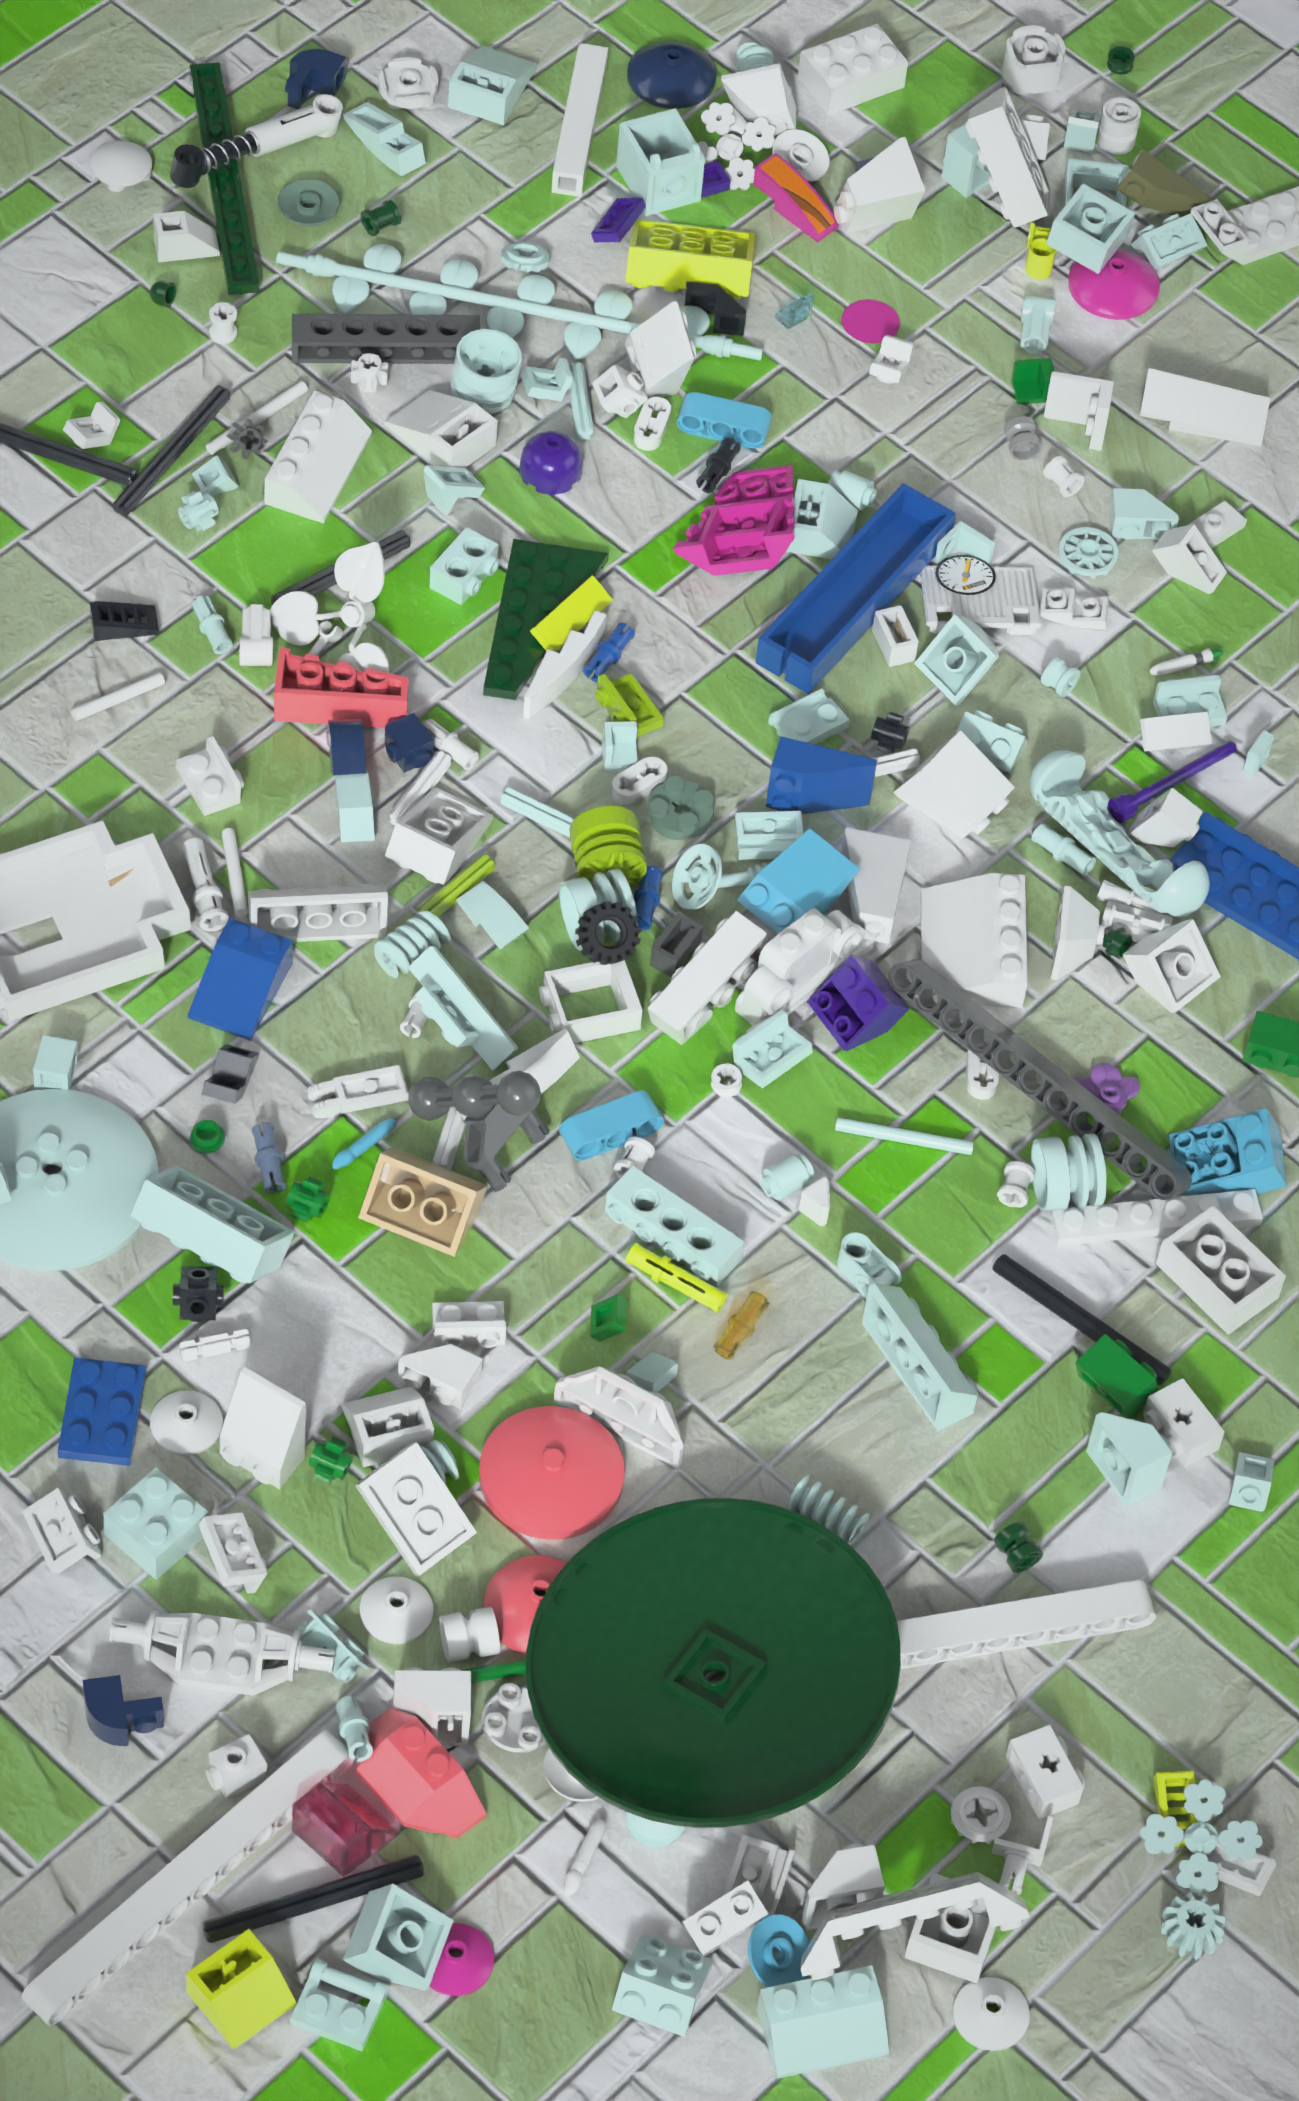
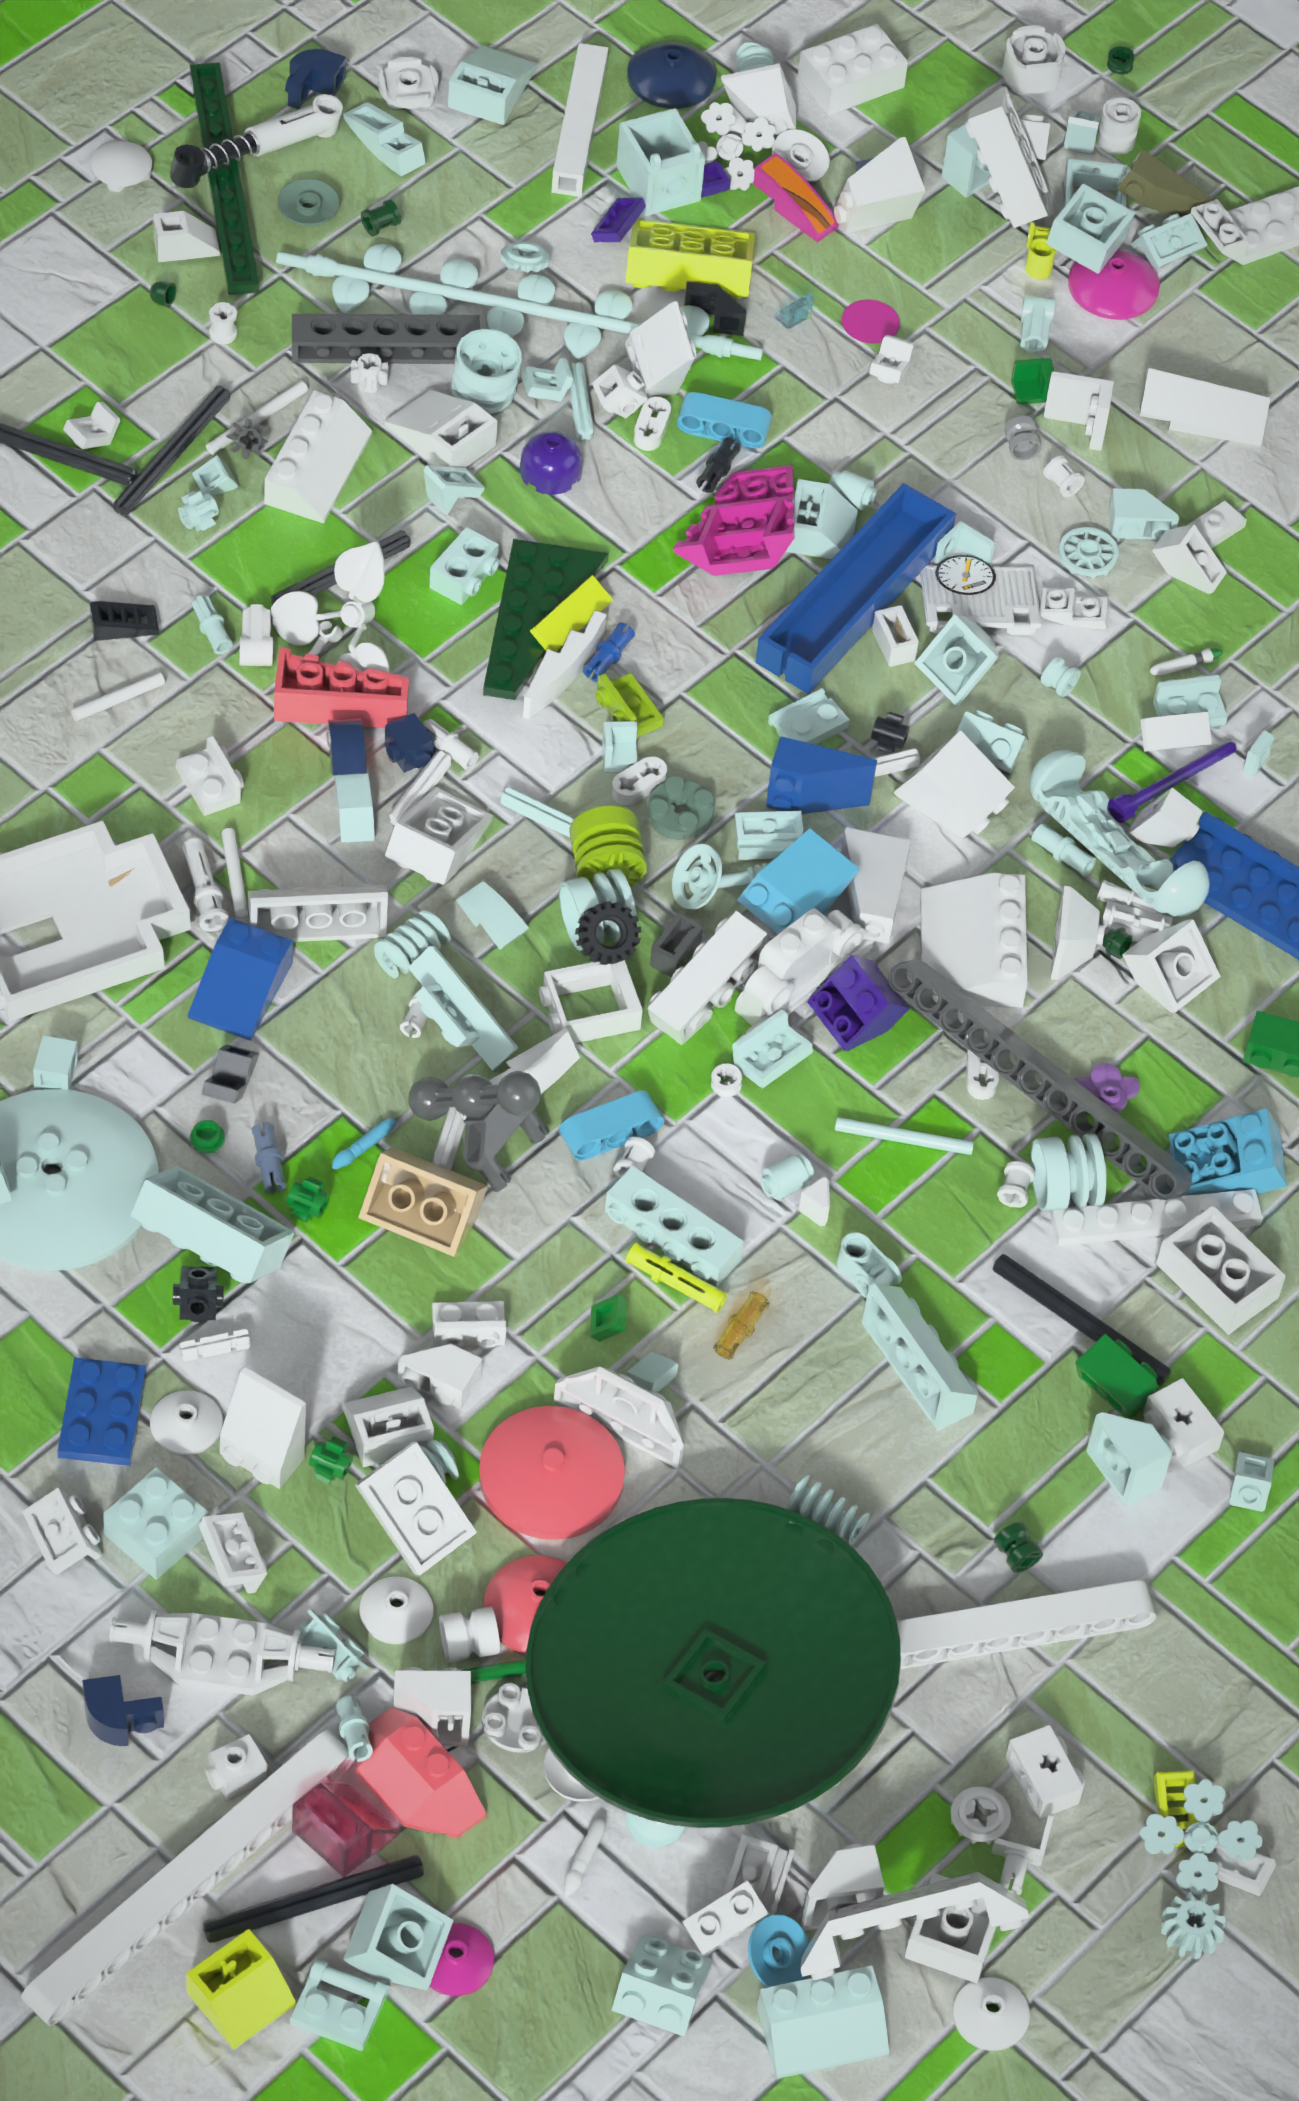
white hinge [306,1065,408,1119] -> none
lime axle [417,854,495,917] -> none
blue pin [633,866,663,930] -> none

